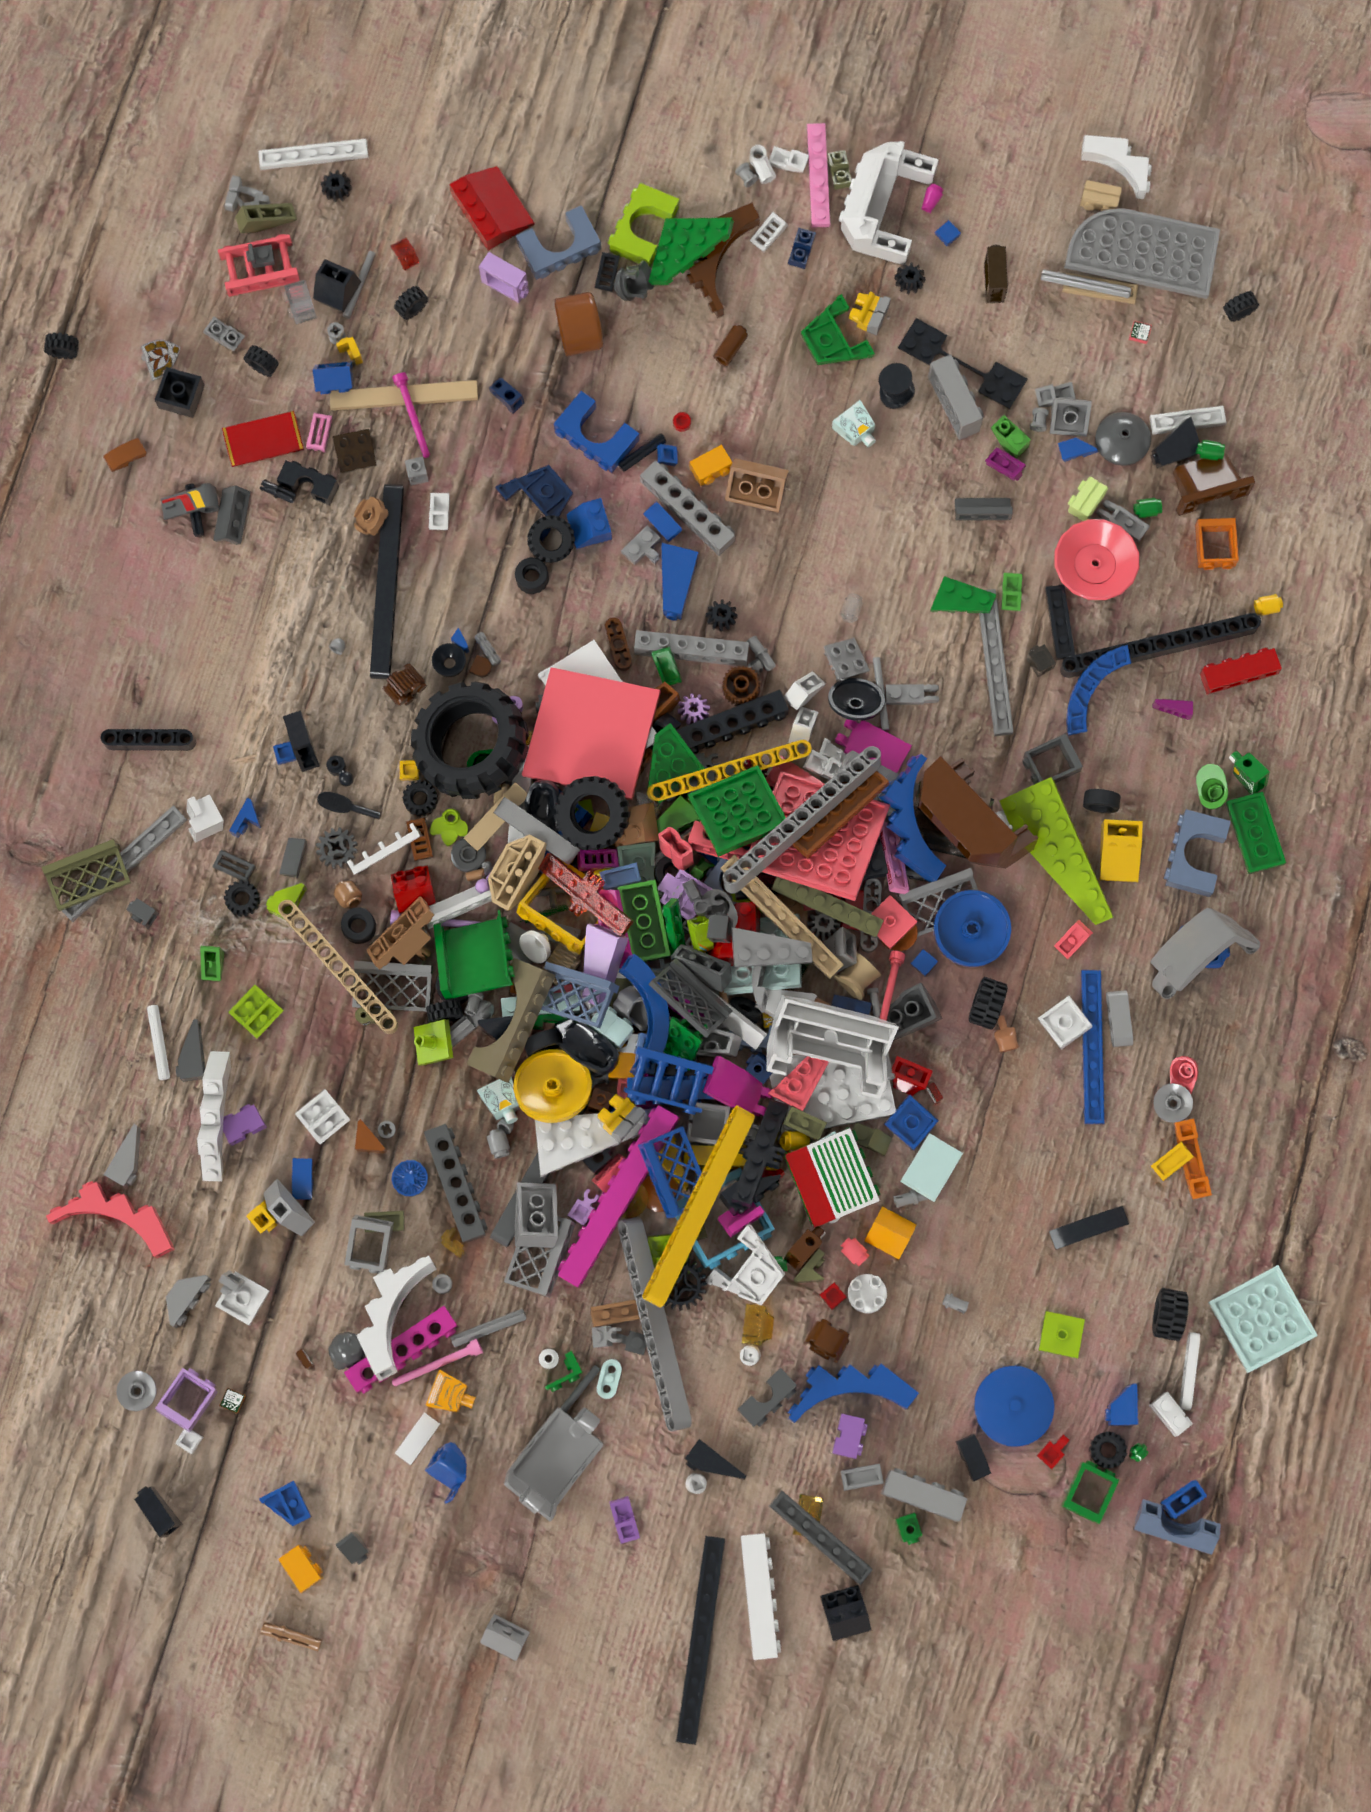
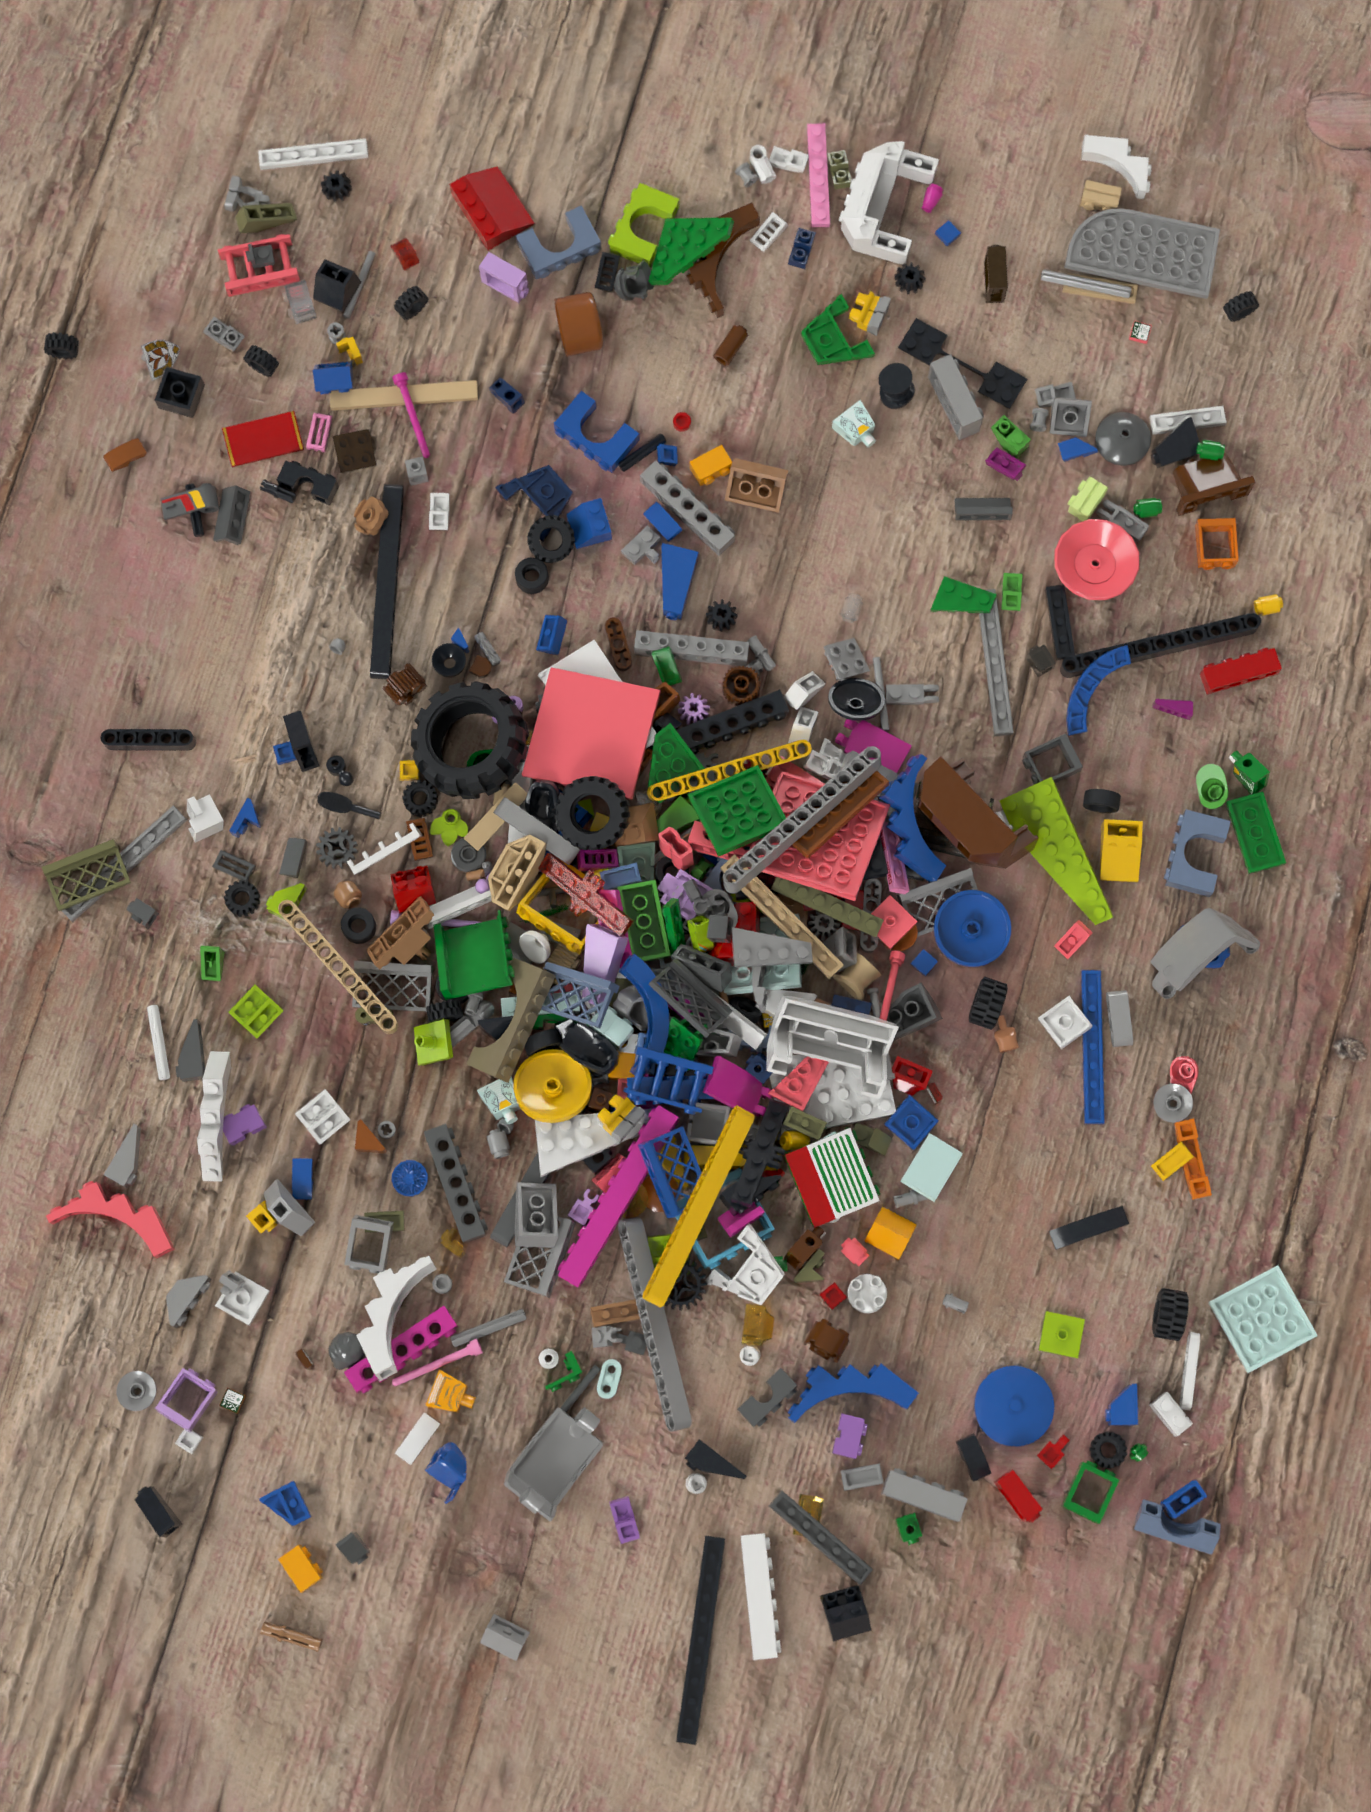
none -> blue slope [536,615,567,655]
none -> red window [993,1470,1043,1523]

